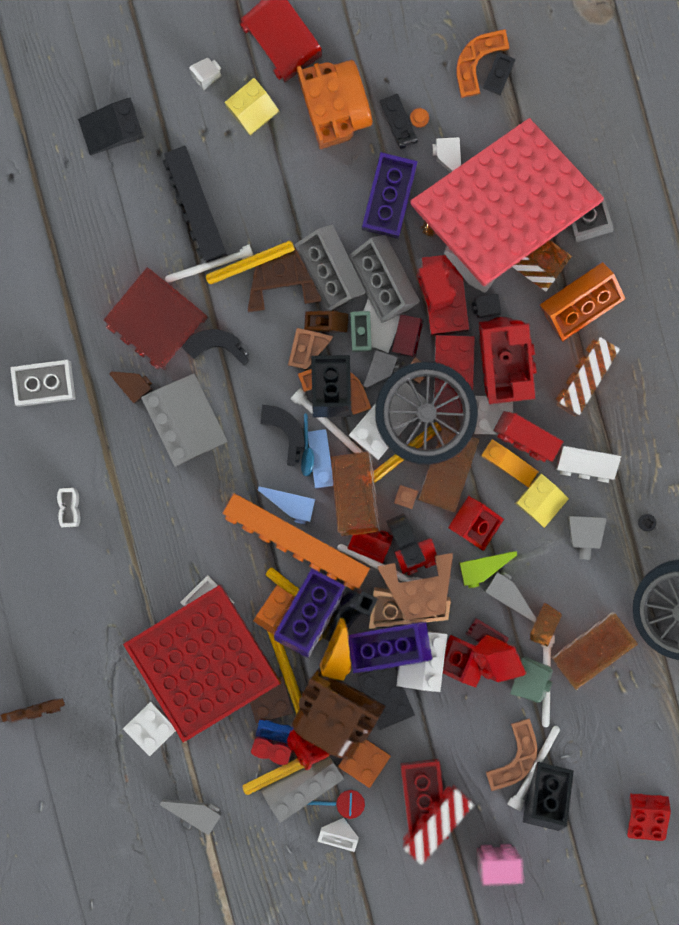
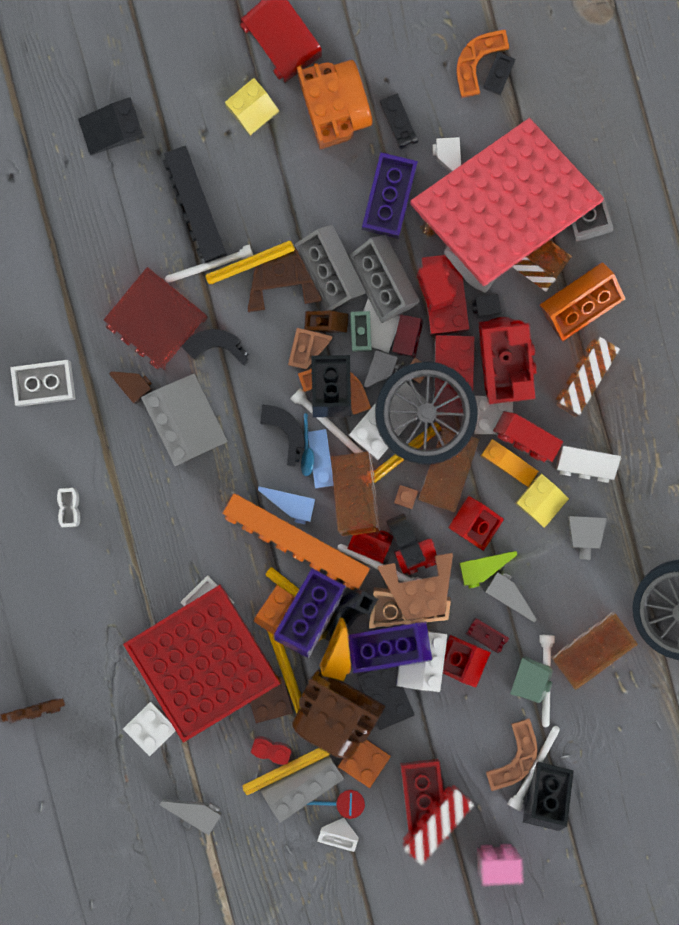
white slope [189,57,221,90] -> none
blue plate [255,720,294,743] -> none
red bracket [287,730,330,771] -> none
orange plate [410,108,429,128] -> none
red slope [472,635,526,682] -> none
clear orange slope [530,603,562,647] -> none
red bracket [627,793,671,841] -> none
black bush [638,514,656,531] -> none

